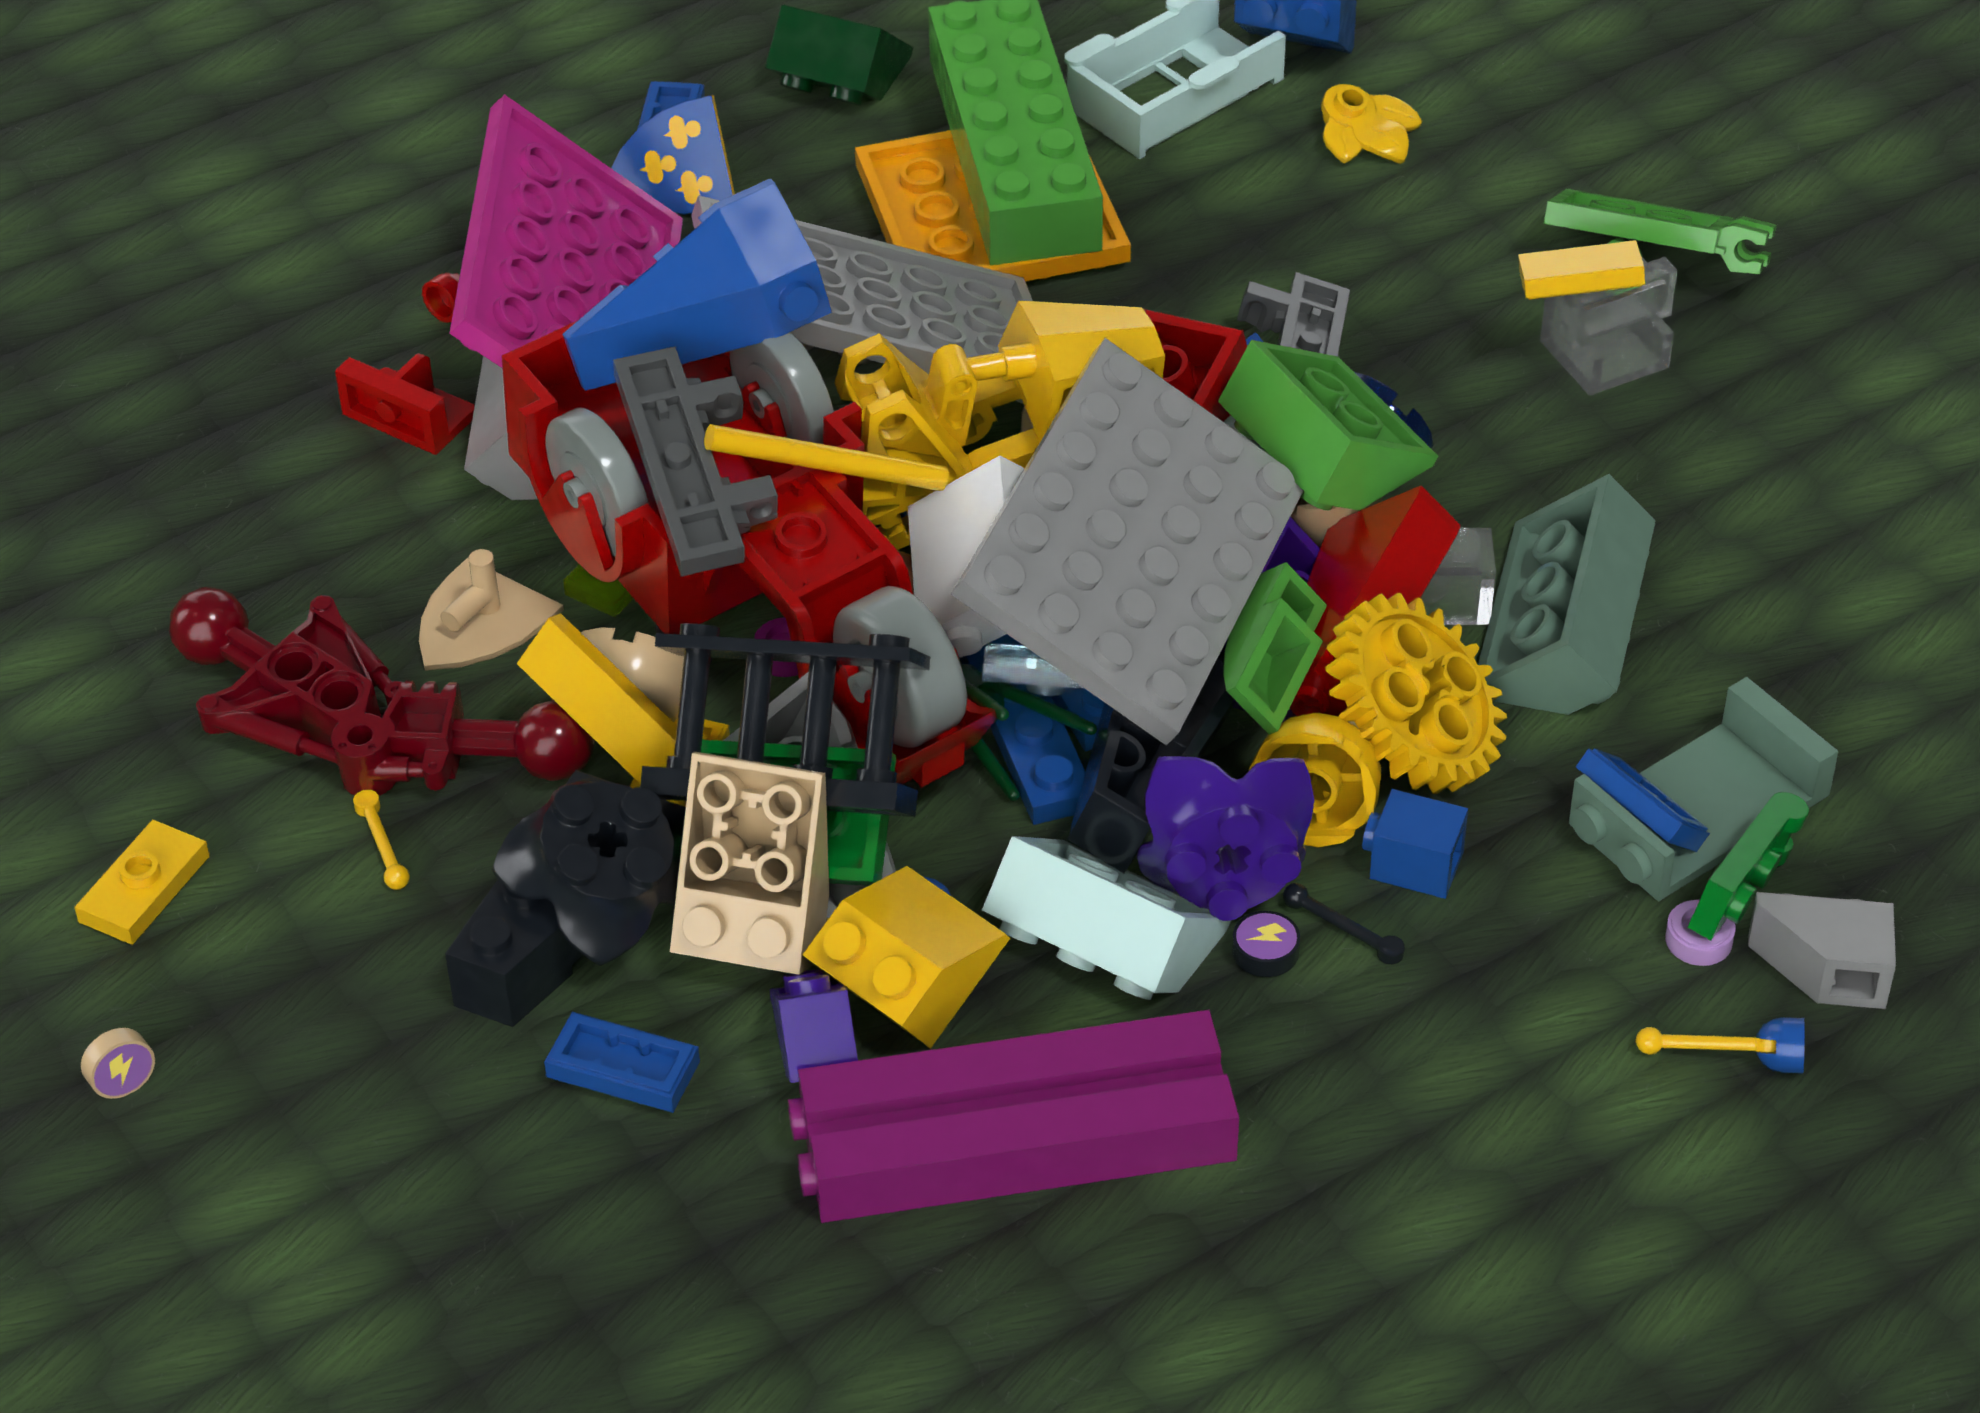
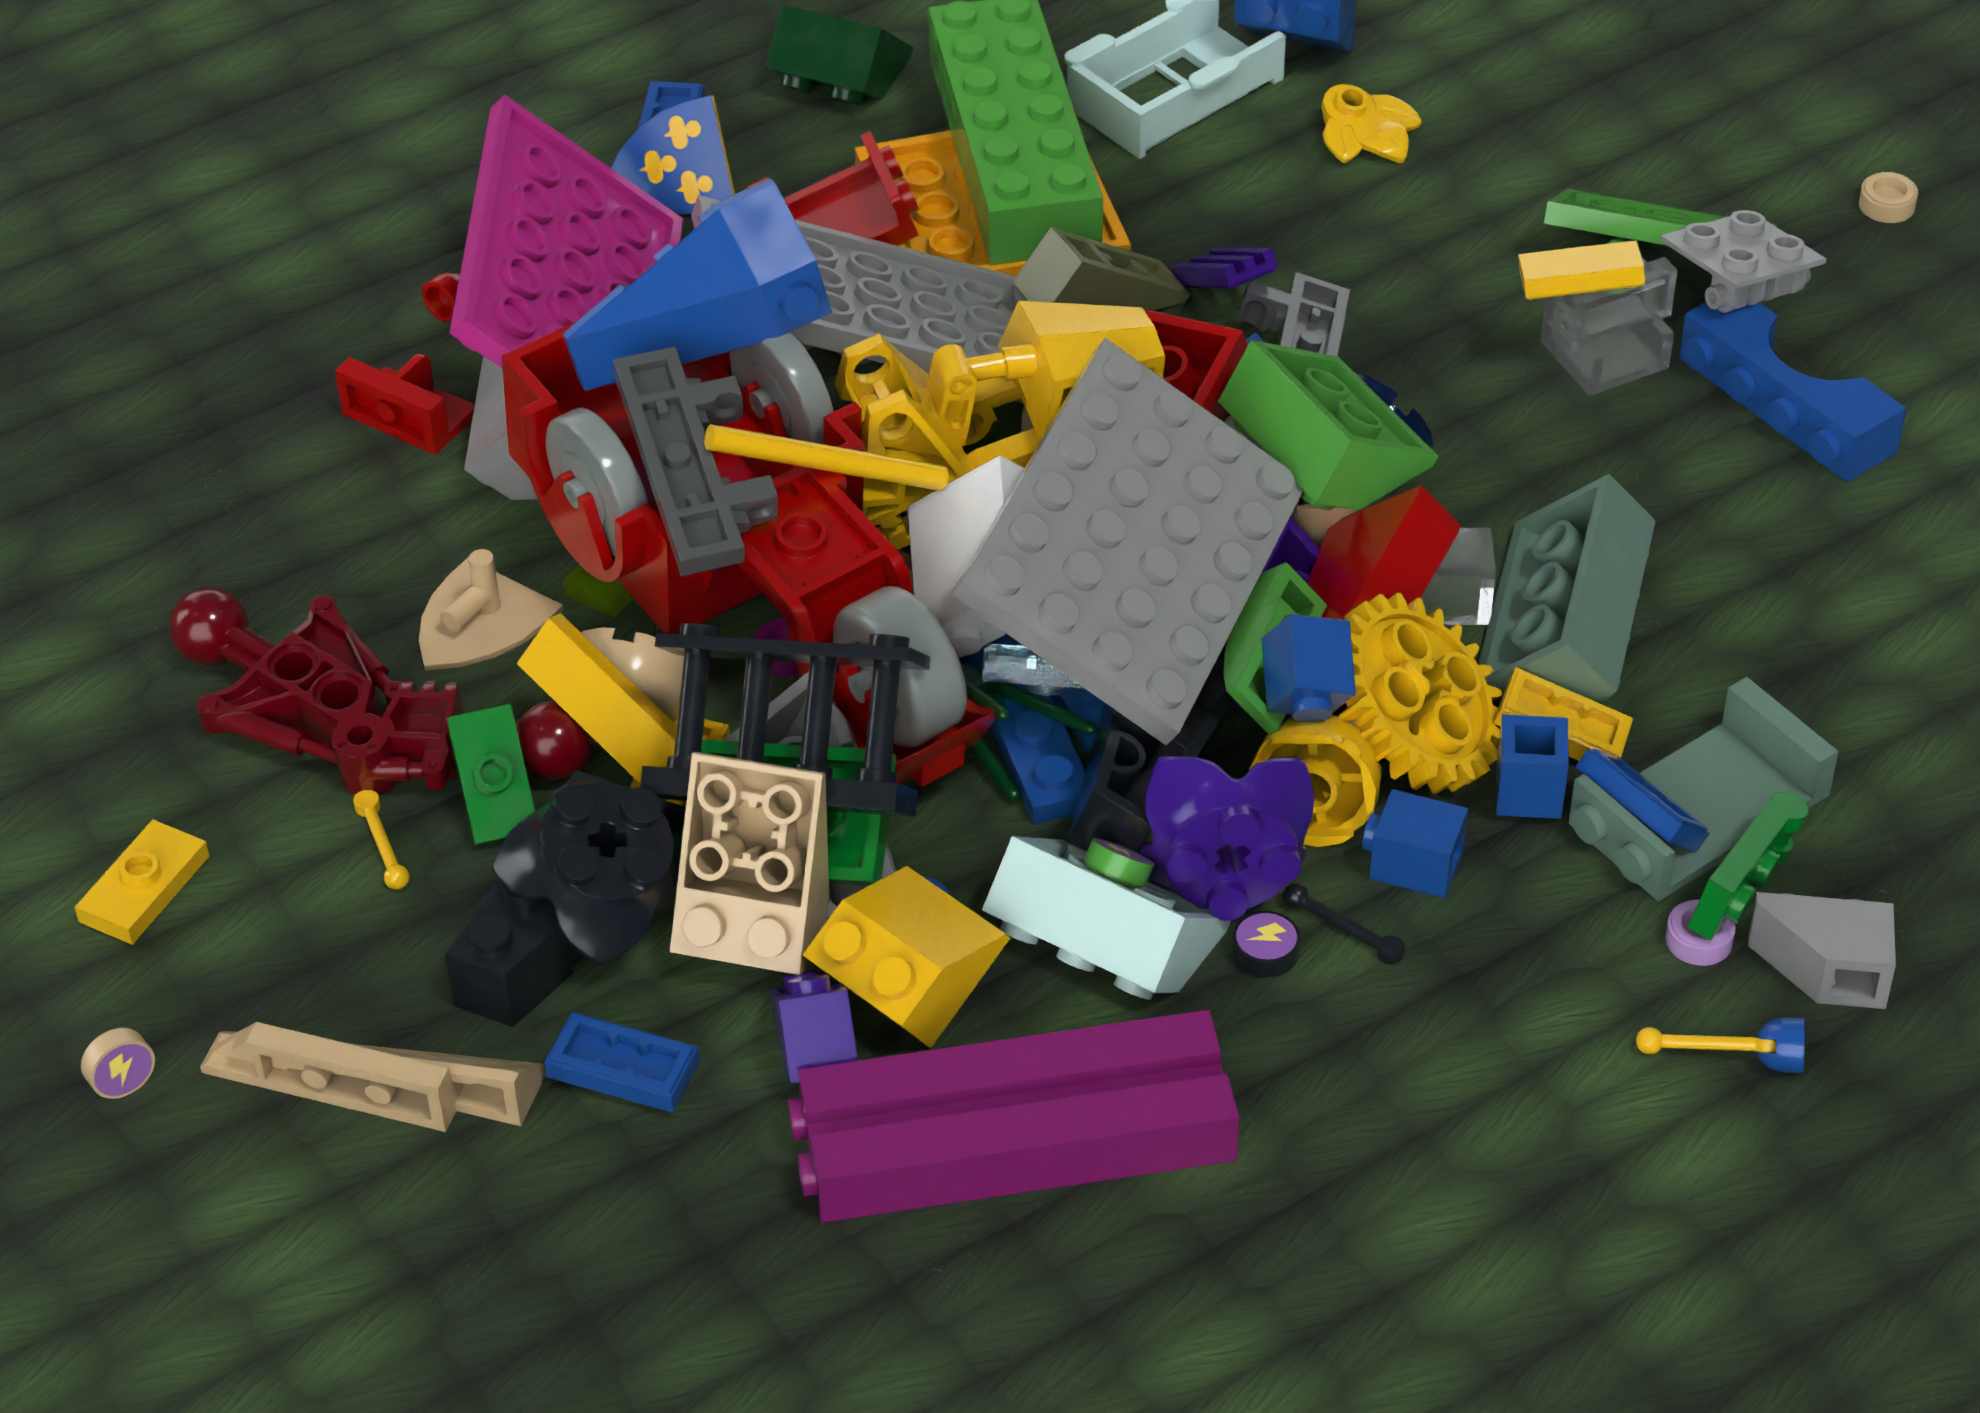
none -> tan wedge [200,1022,546,1132]
none -> green plate [446,704,535,846]
none -> red panel [747,131,920,246]
none -> olive slope [1013,227,1191,311]
none -> bright green tile [1083,838,1155,888]
none -> dark purple tile [1171,247,1278,289]
none -> blue brick [1262,614,1356,722]
none -> yellow plate [1494,667,1633,761]
none -> blue brick [1496,714,1569,819]
none -> light grey hinge [1659,210,1827,313]
none -> blue arch [1679,302,1907,482]
none -> tan tile [1859,172,1918,223]

